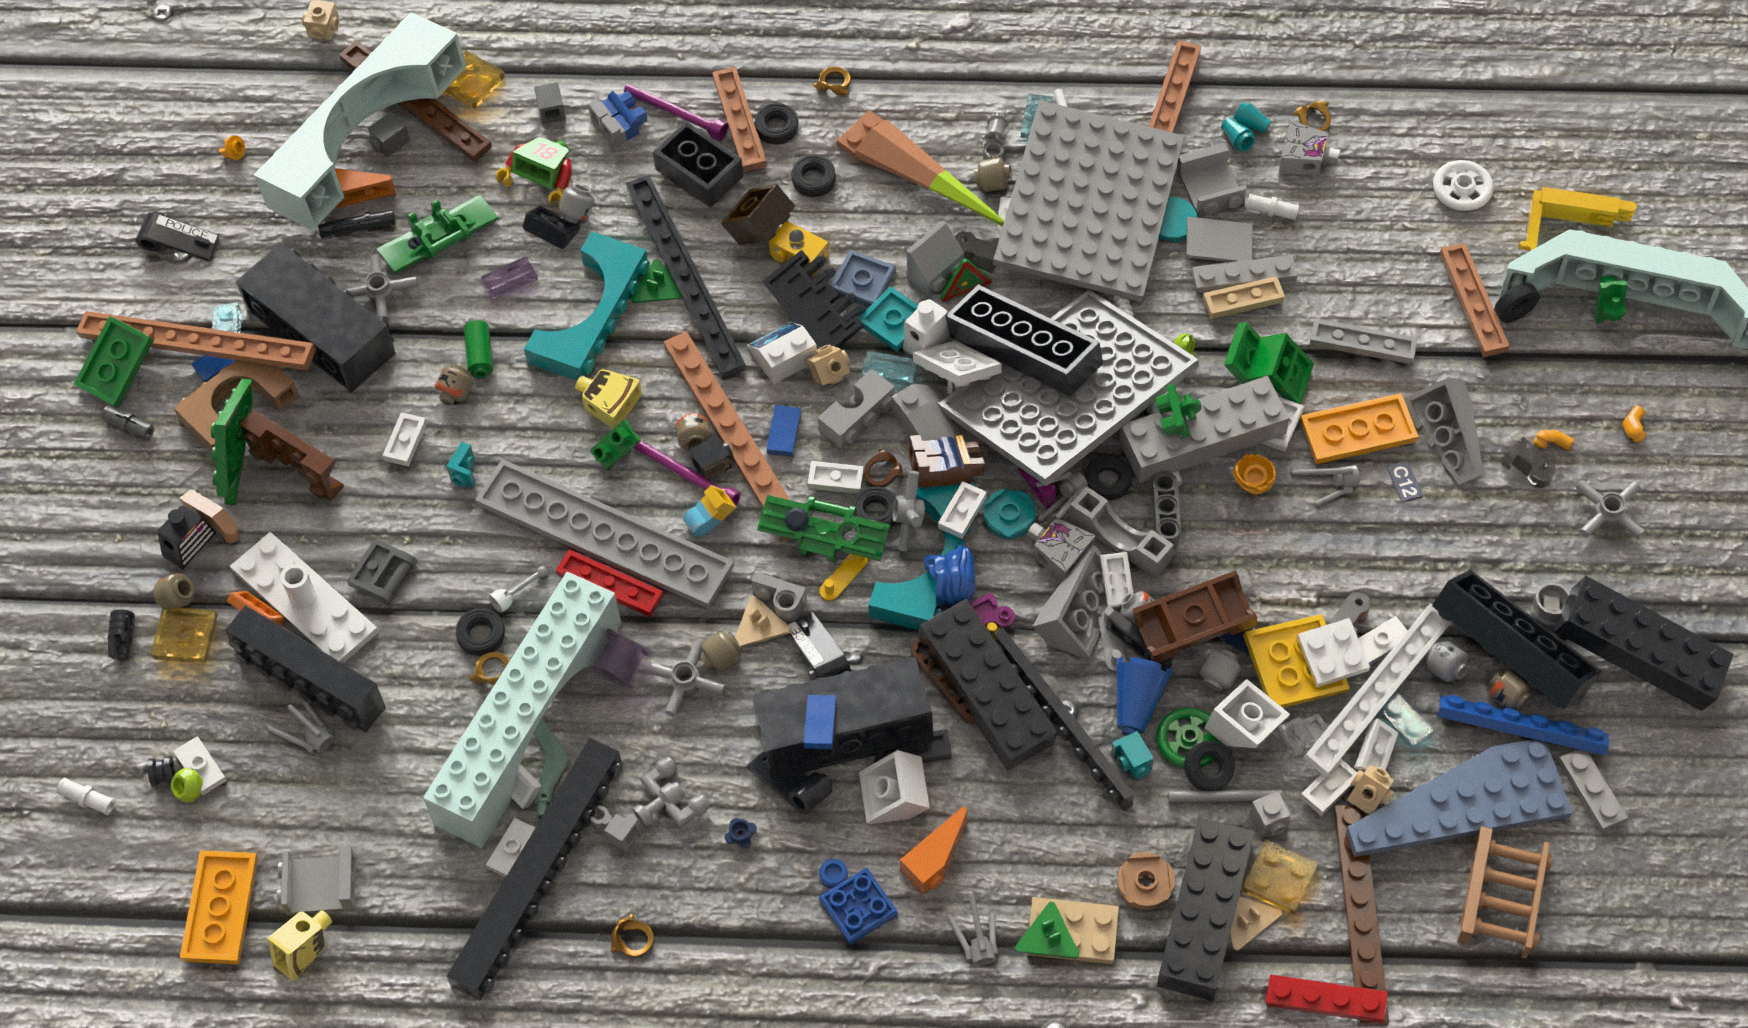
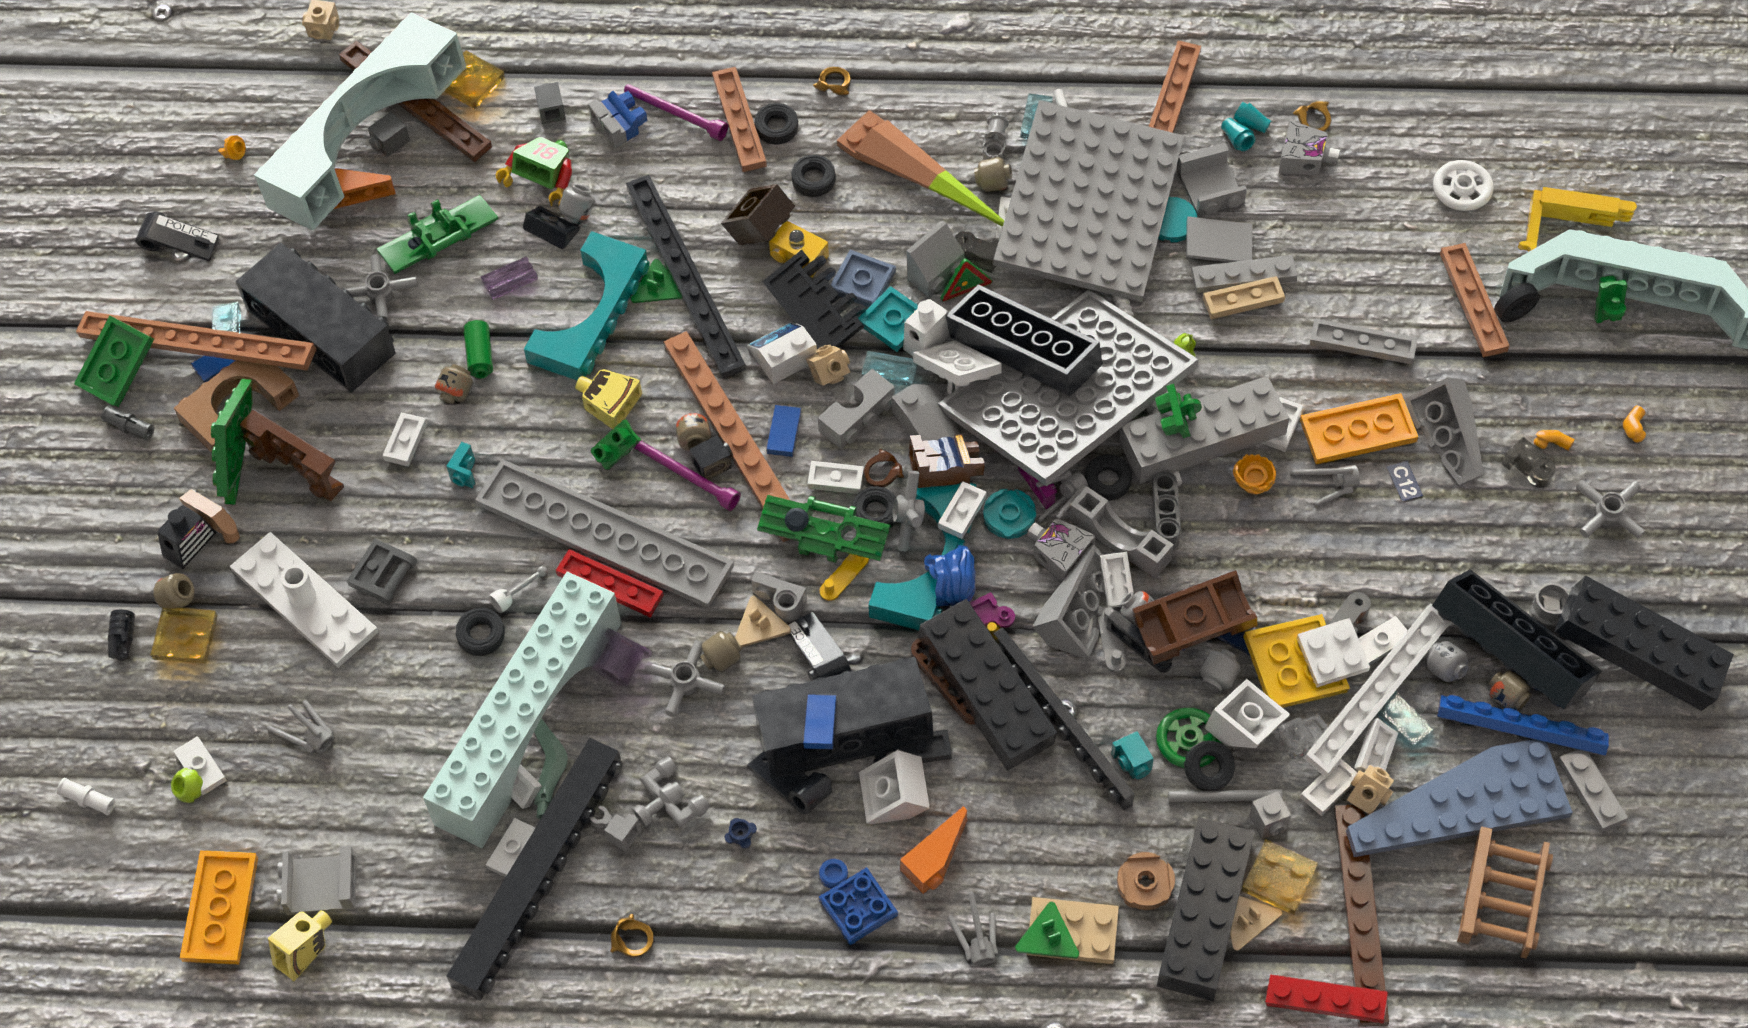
black wheel [147,756,176,786] -> none
black brick [225,605,386,733] -> none
orange plate [227,591,286,627] -> none
black pin [318,209,396,238] -> none
pearl gold piece [469,652,510,685] -> none
black brick [653,121,744,208] -> none
leg [683,485,737,537] -> none
blue cone [1116,657,1172,736] -> none
green bracket [1224,322,1314,405] -> none
white pin [1246,194,1299,220] -> none

